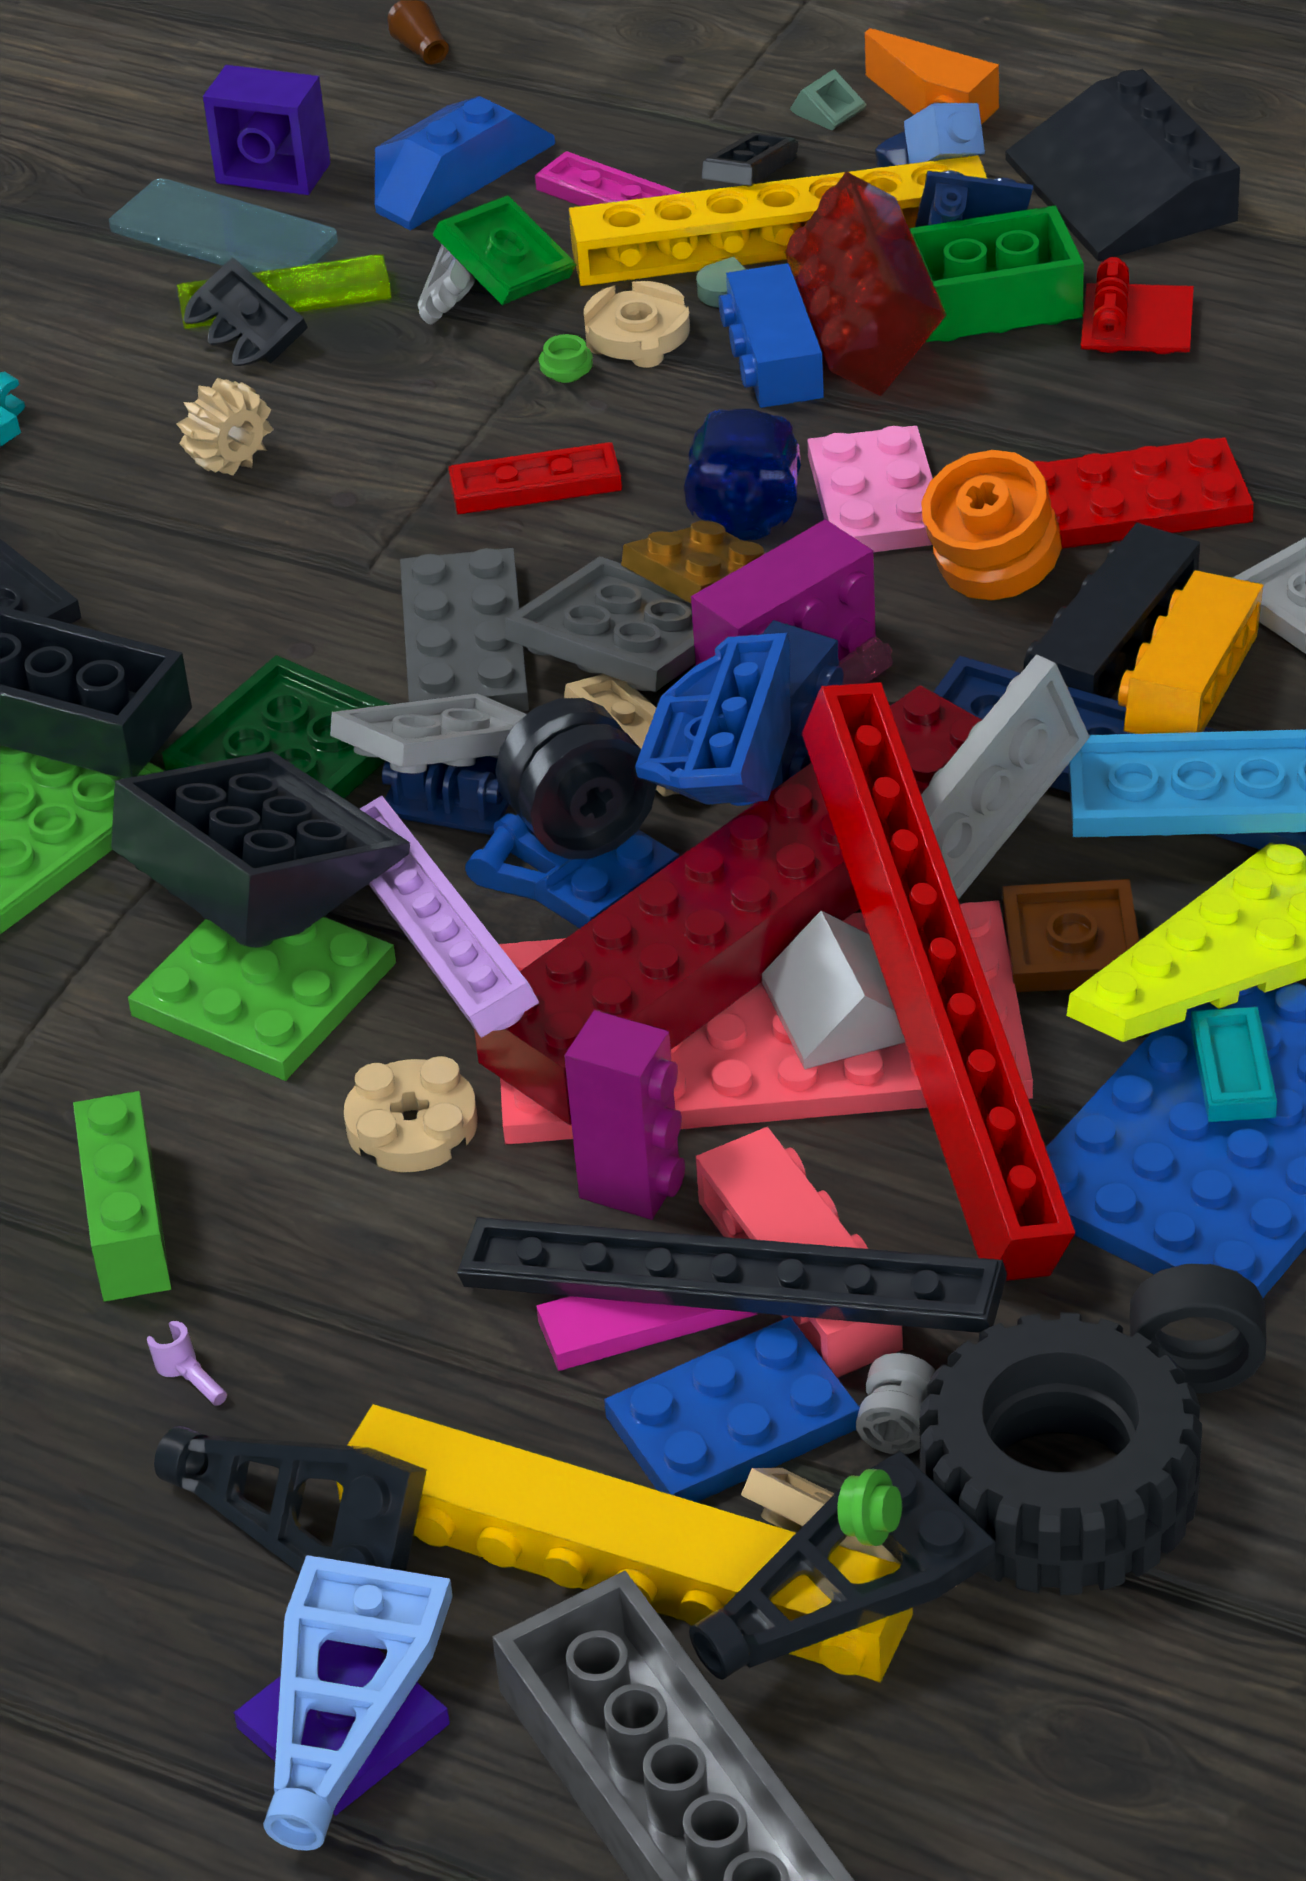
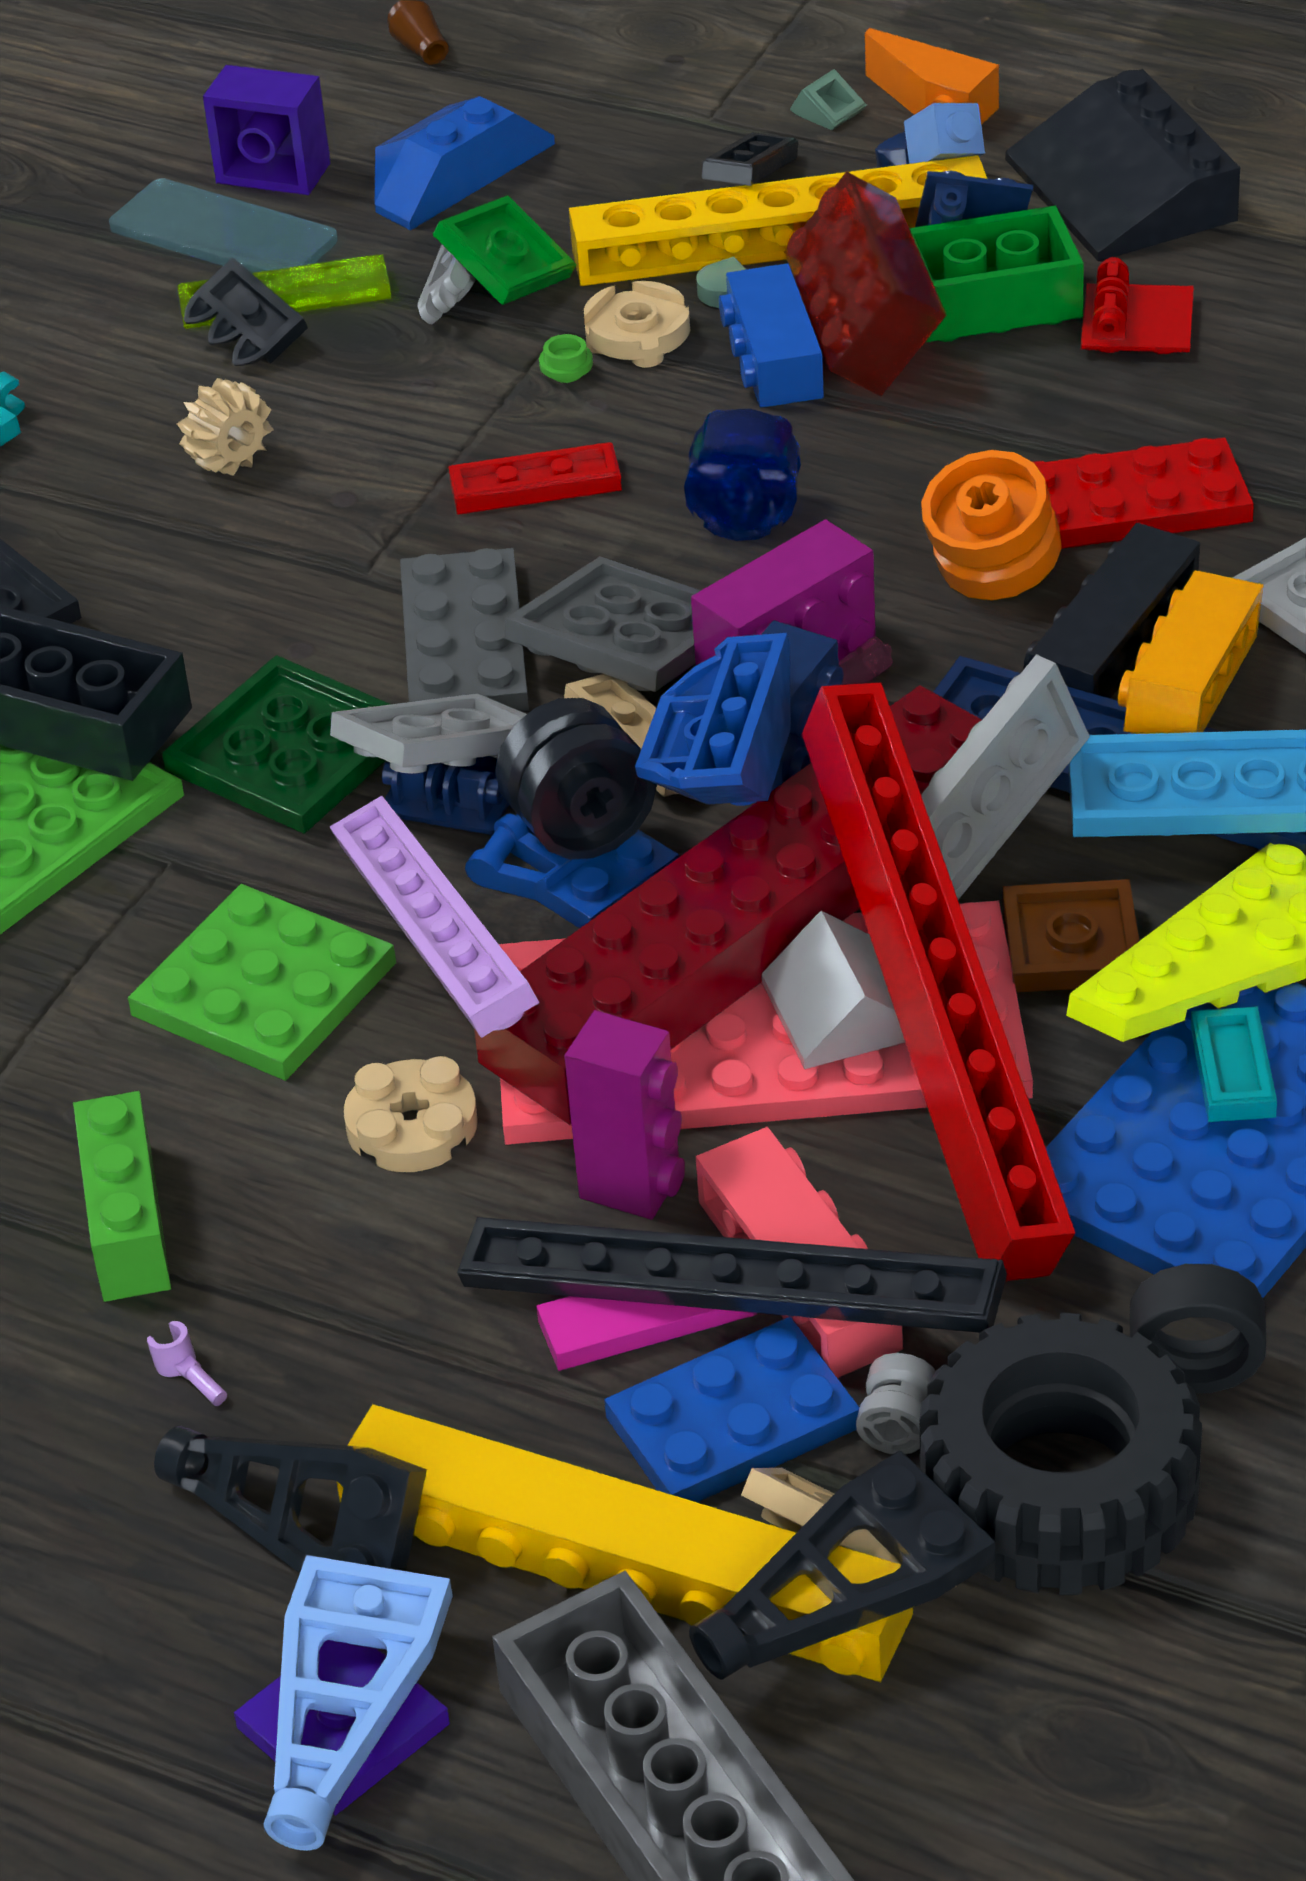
black slope [111,751,410,947] -> none
dark pink tile [535,151,682,206] -> none
pearl gold plate [621,521,765,603] -> none
bright pink plate [807,425,933,552] -> none
bright green plate [838,1469,902,1546] -> none

